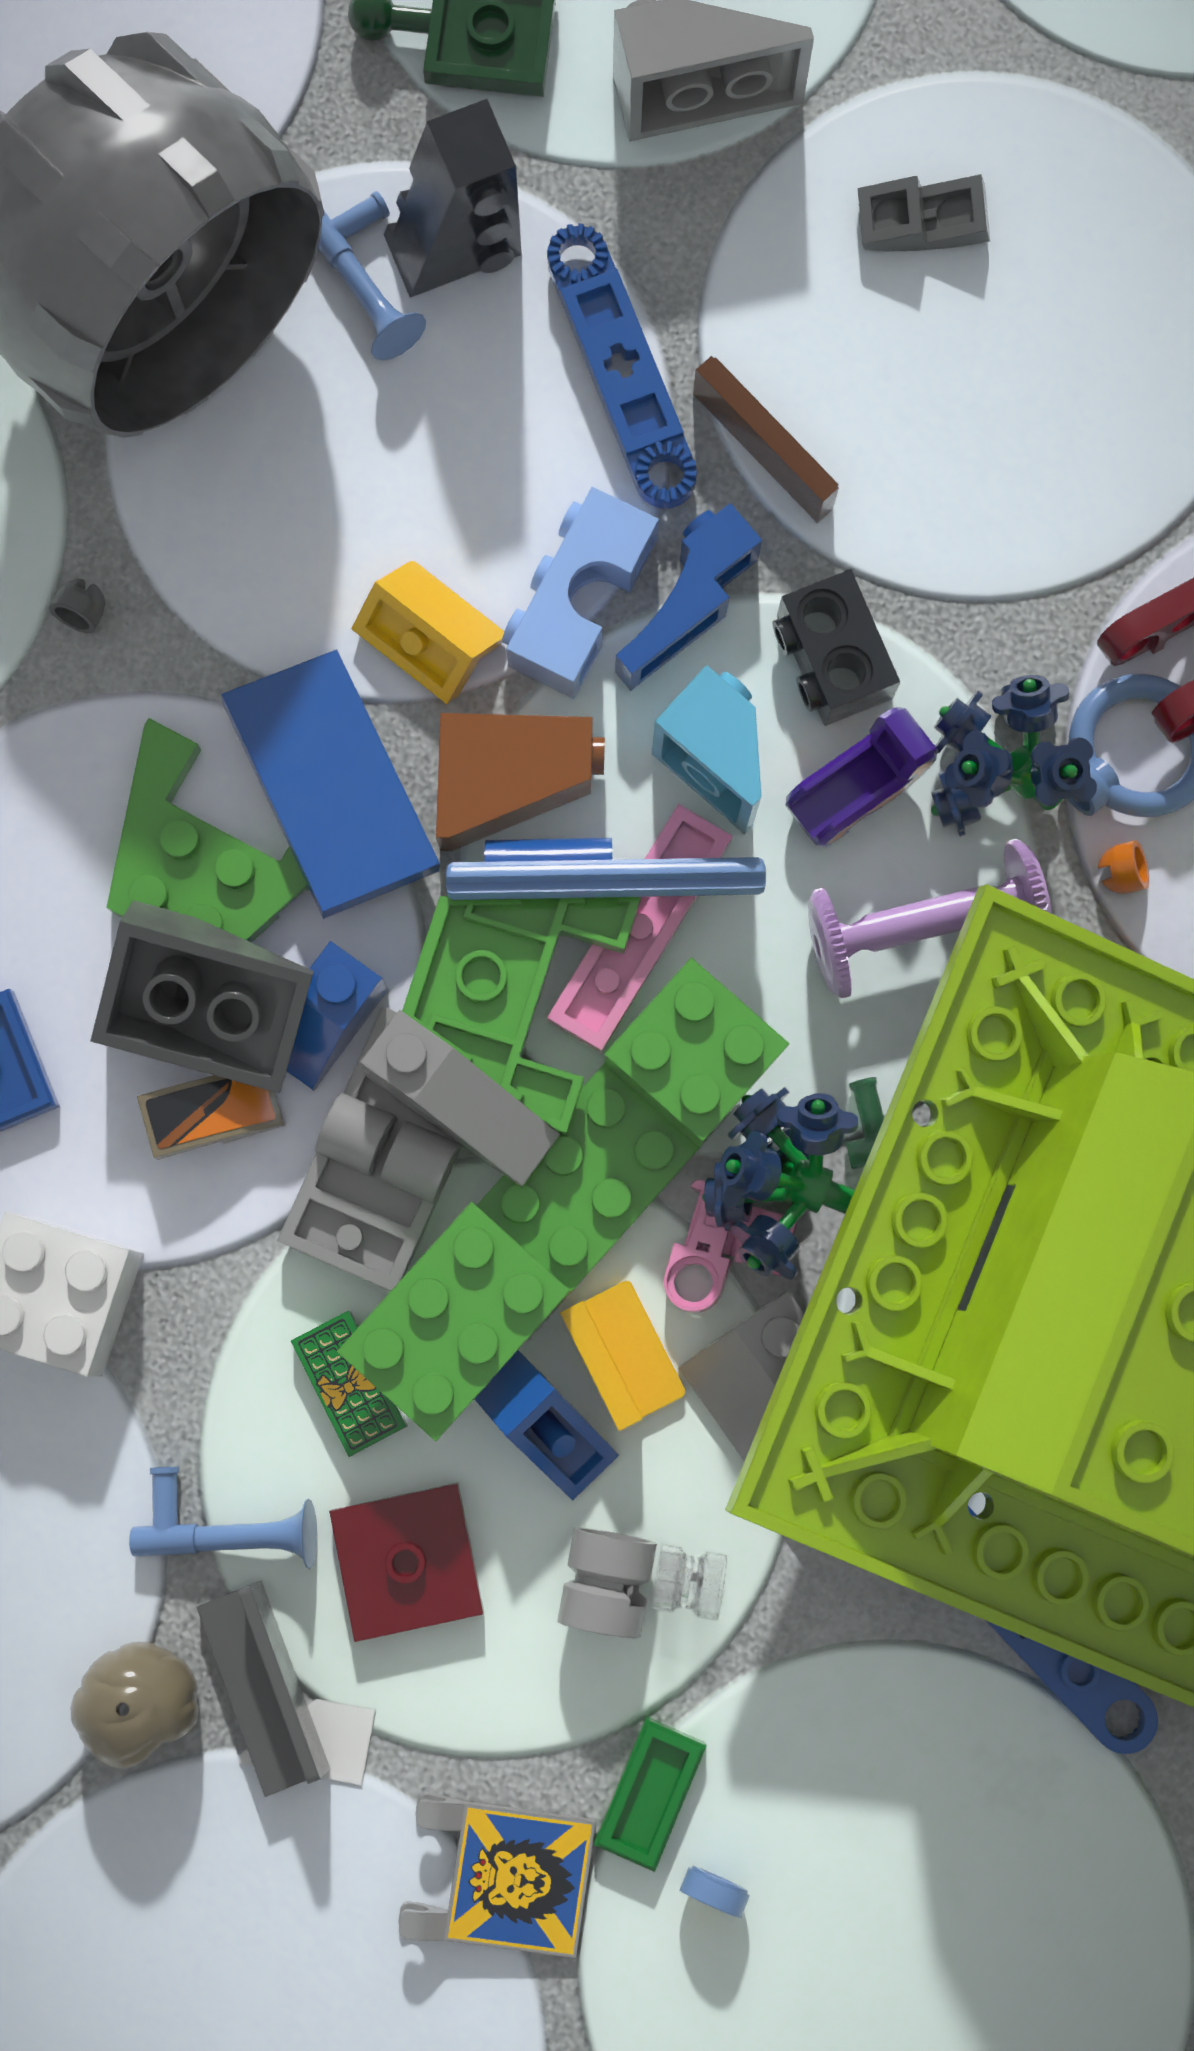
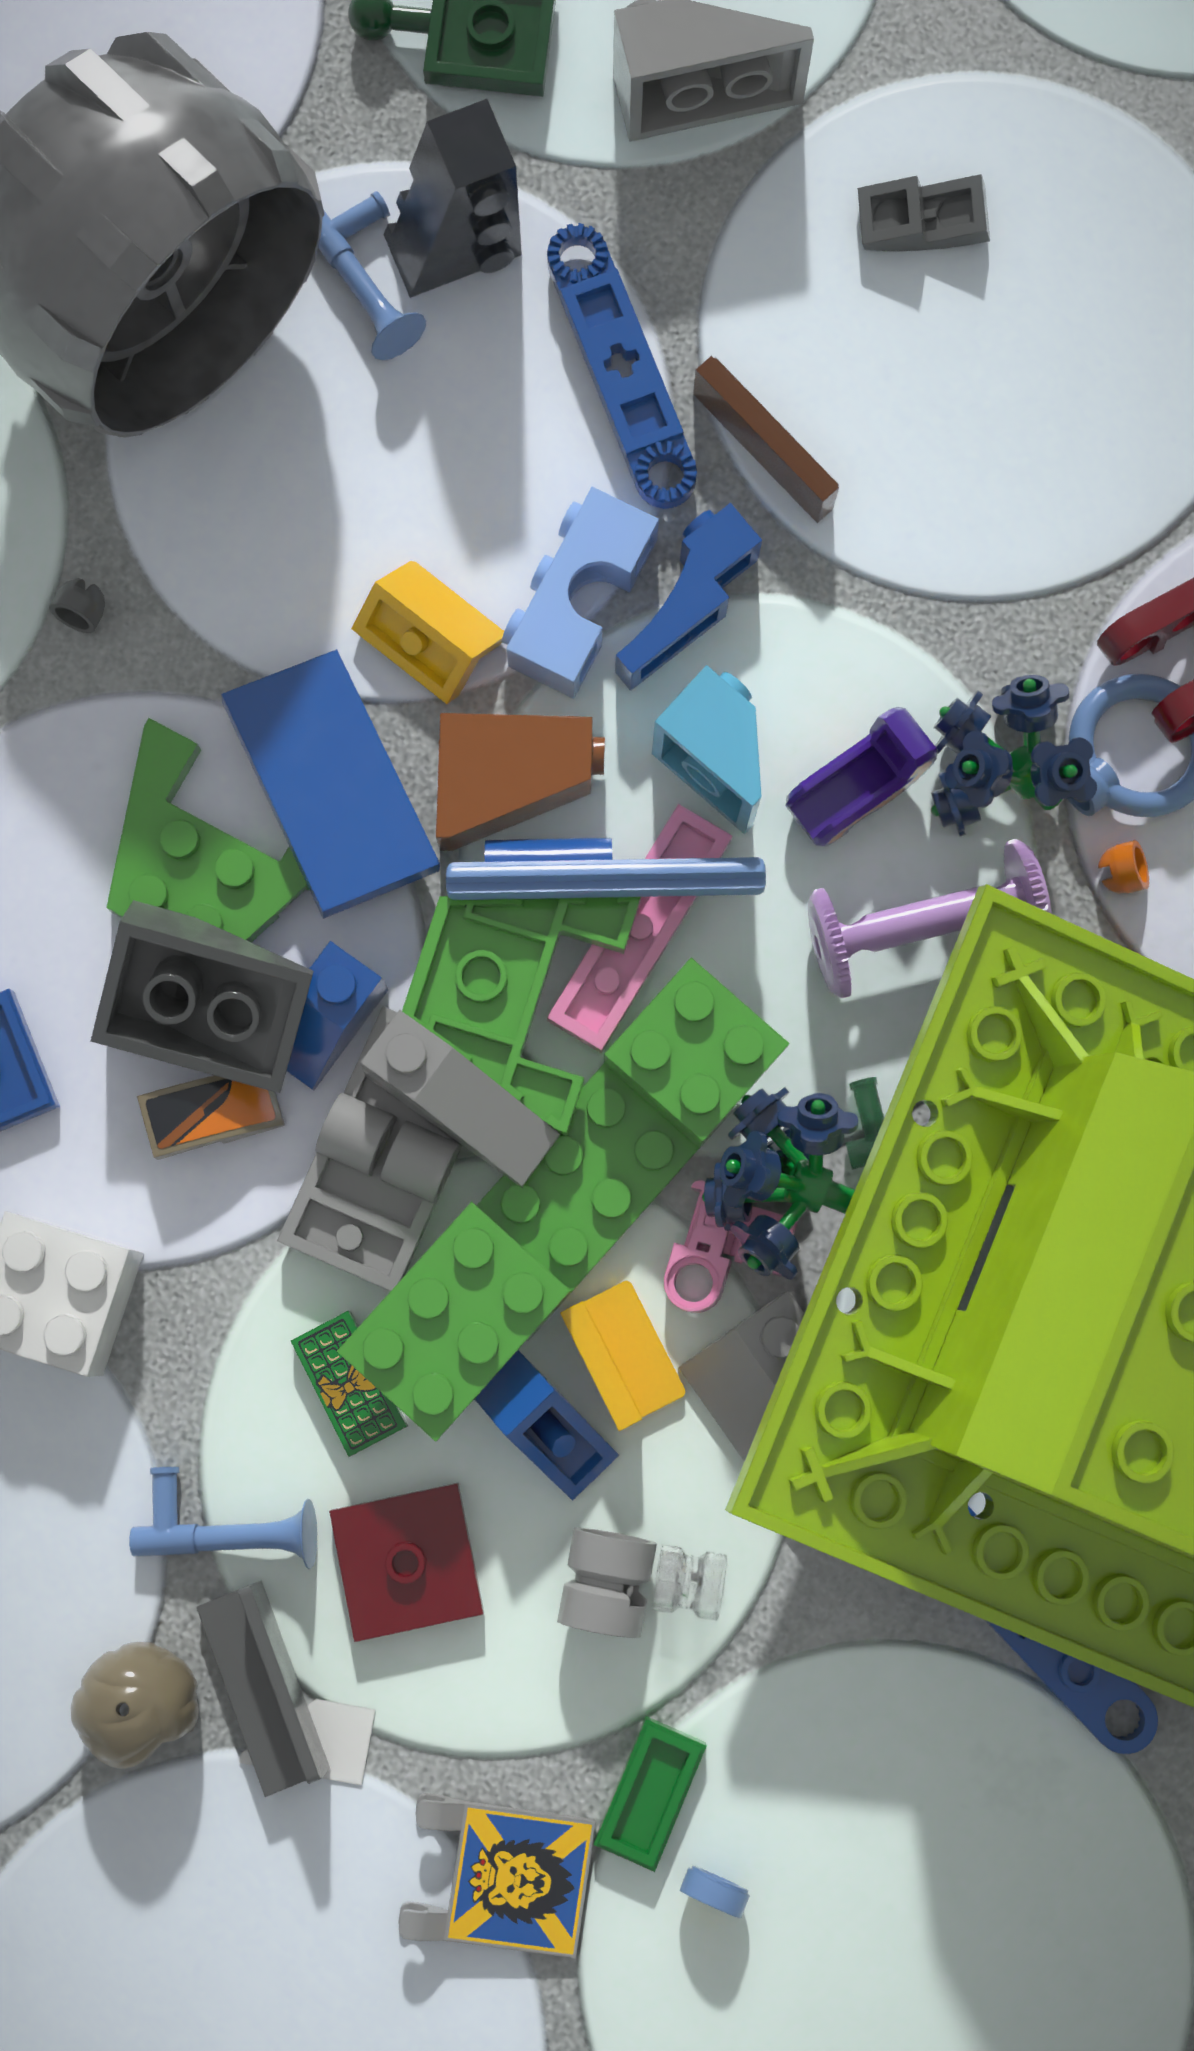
black brick [772,569,900,726] -> none

